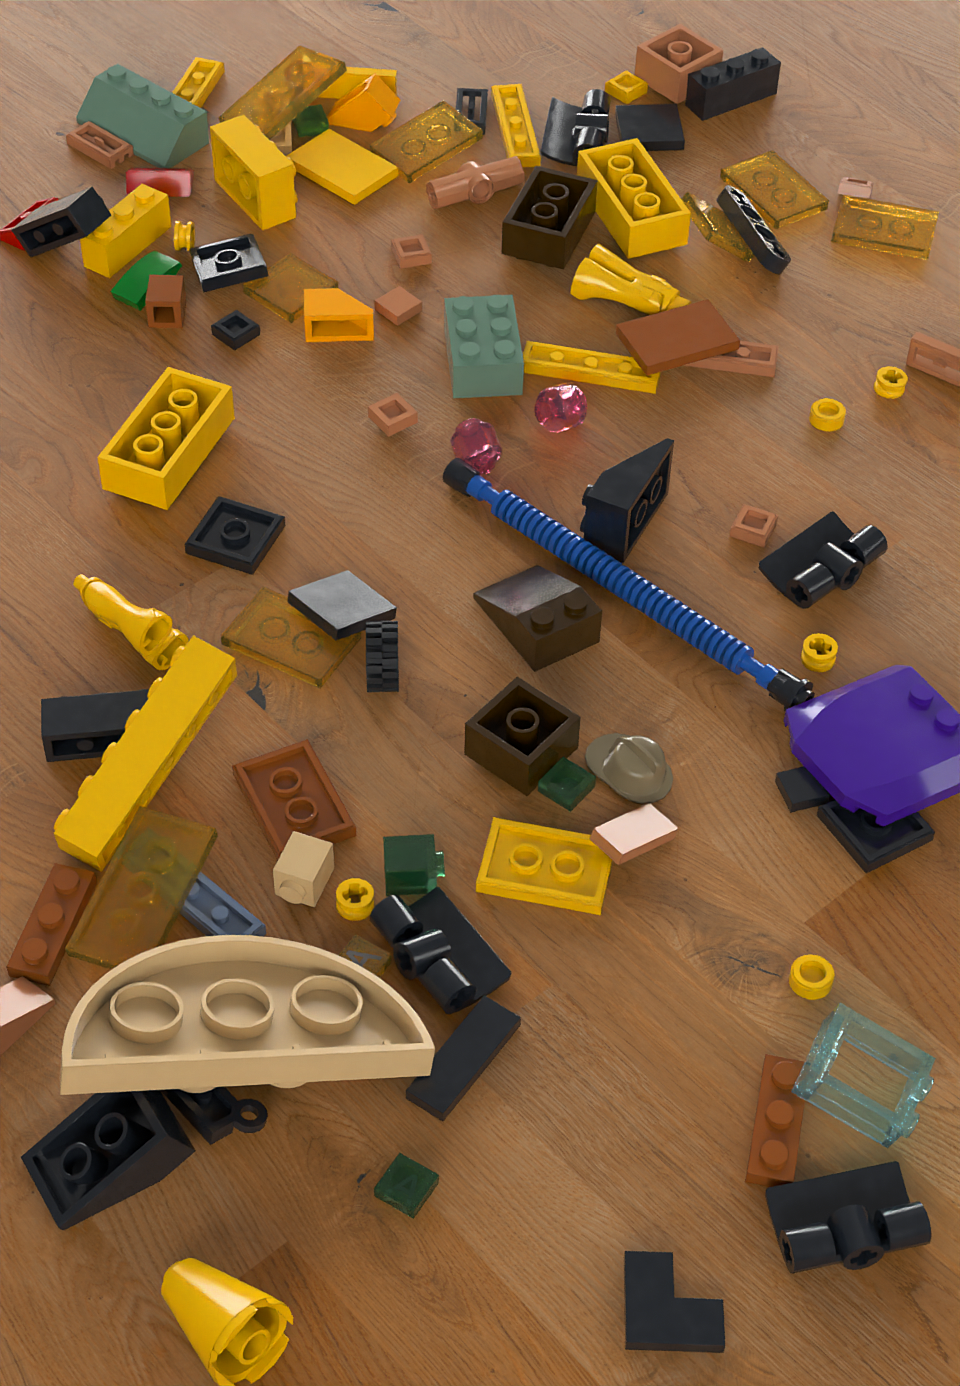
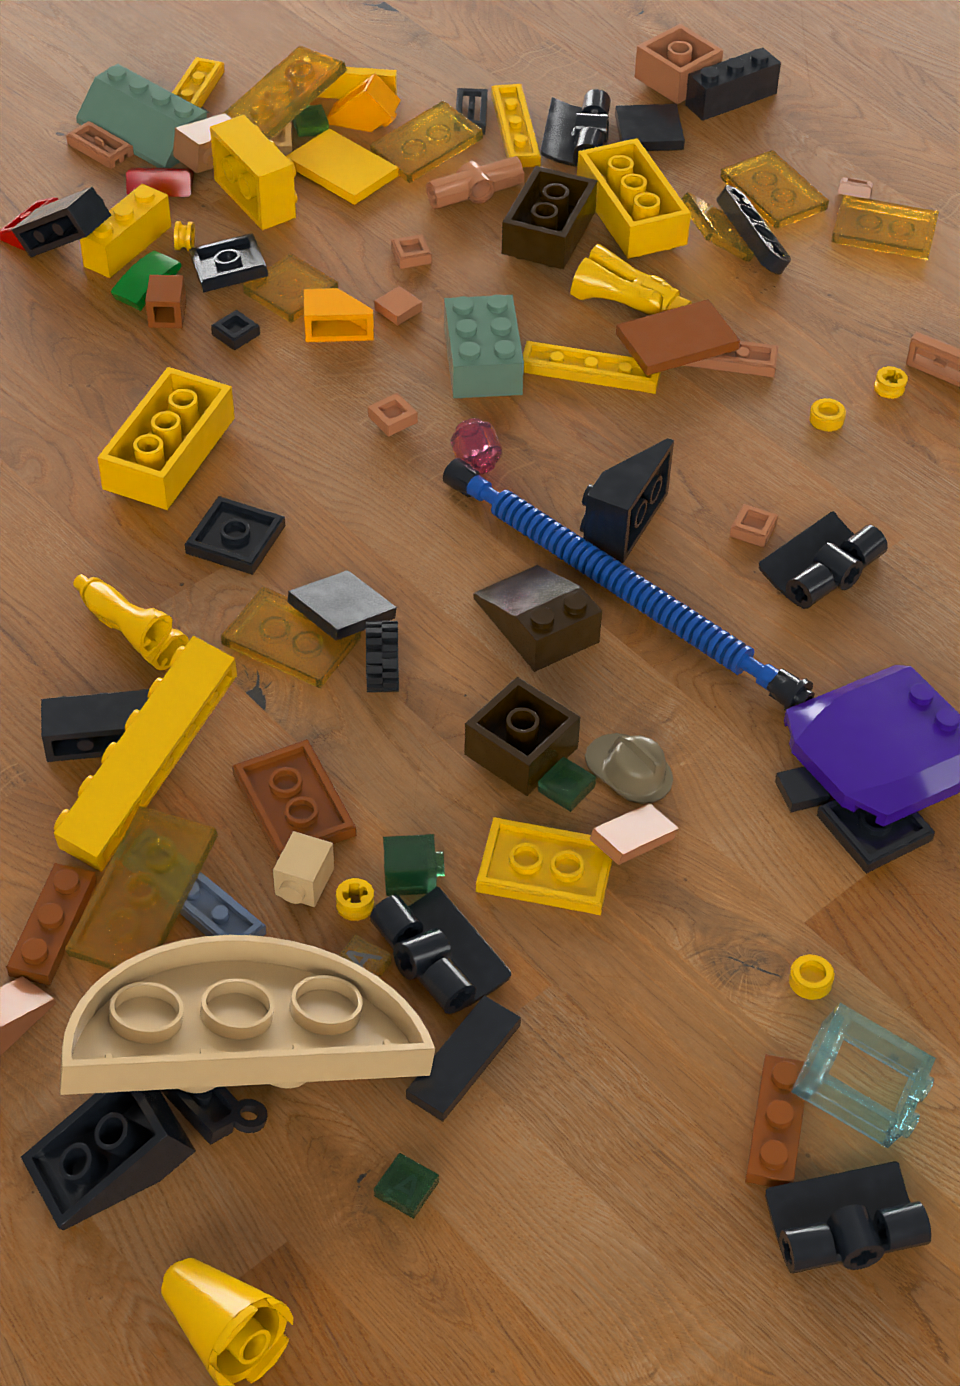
clear pink head [534,383,588,432] -> none
yellow tile [605,71,648,104] -> none
black tile [624,1251,725,1353] -> none
yellow bush [801,633,838,672] -> none
none -> medium nougat brick [173,113,232,173]

